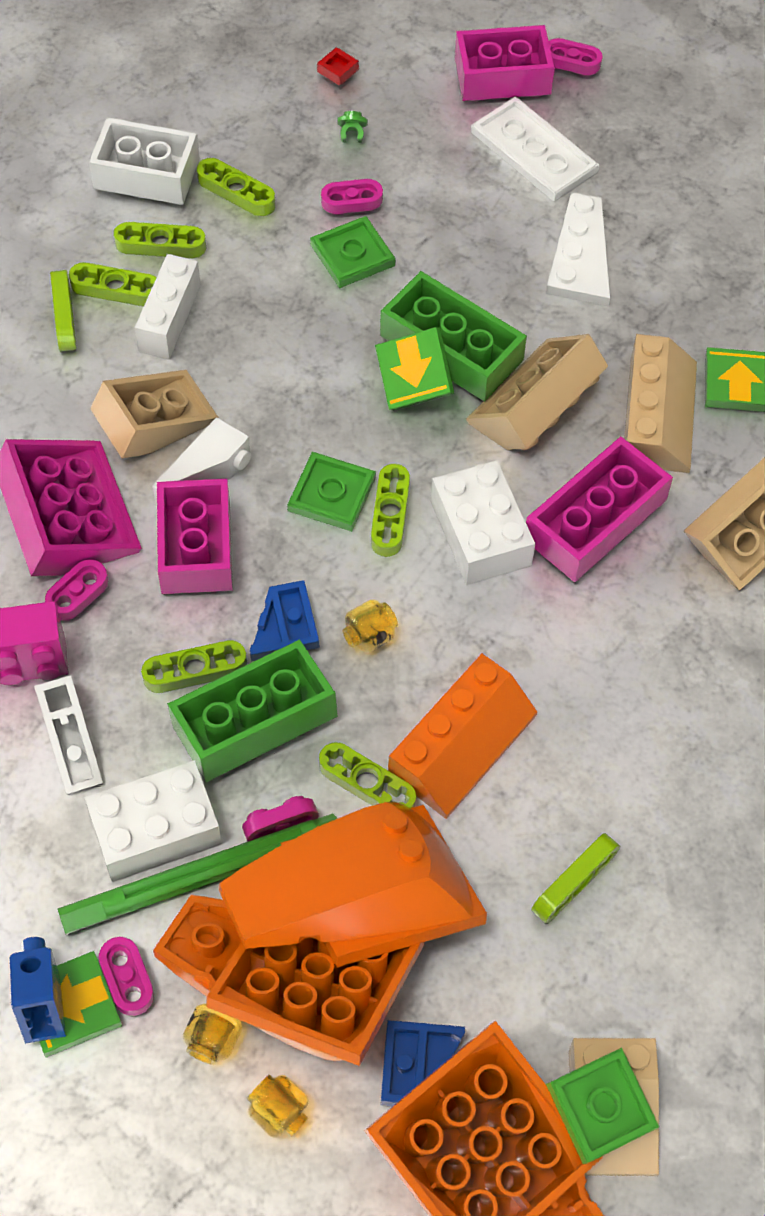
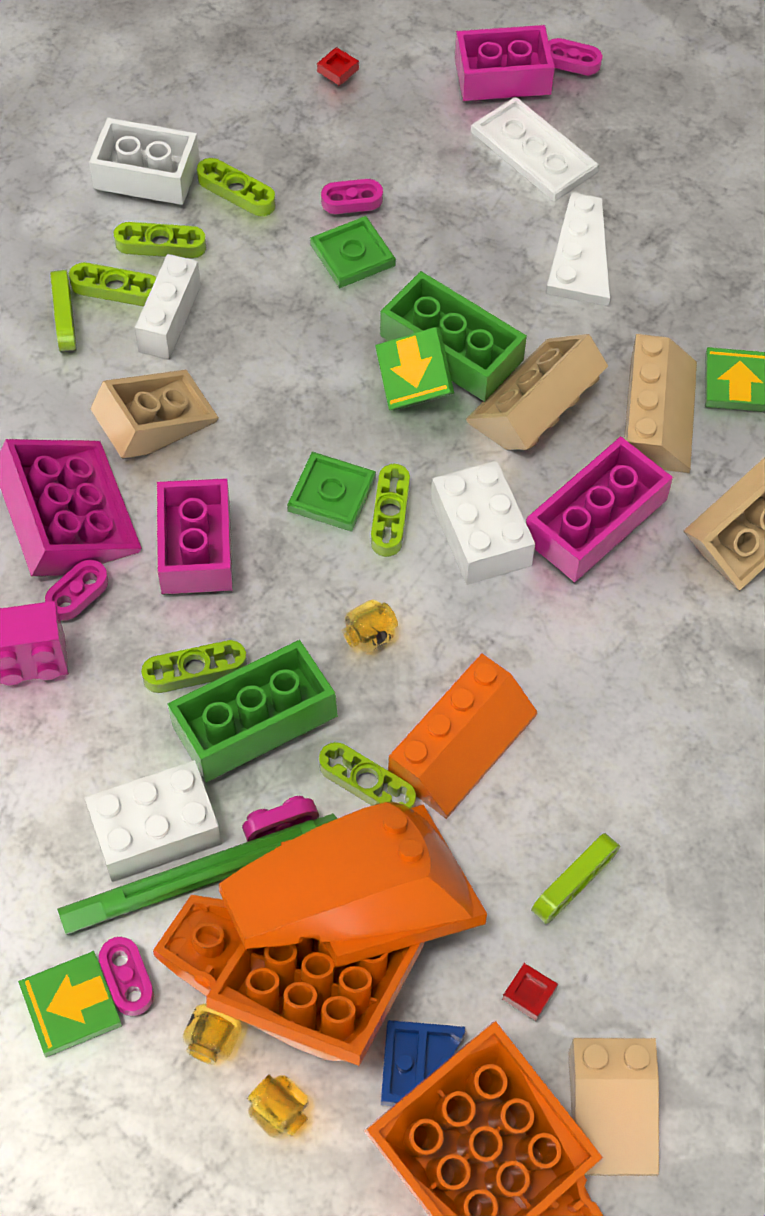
blue torso [9,937,66,1044] -> none
white slope [34,675,103,794] -> none
white slope [152,417,251,506] -> none
blue wing [250,580,320,662] -> none
bright green plate [337,111,368,143] -> none
bright green tile [546,1048,659,1164] -> none
none -> red plate [502,963,558,1021]

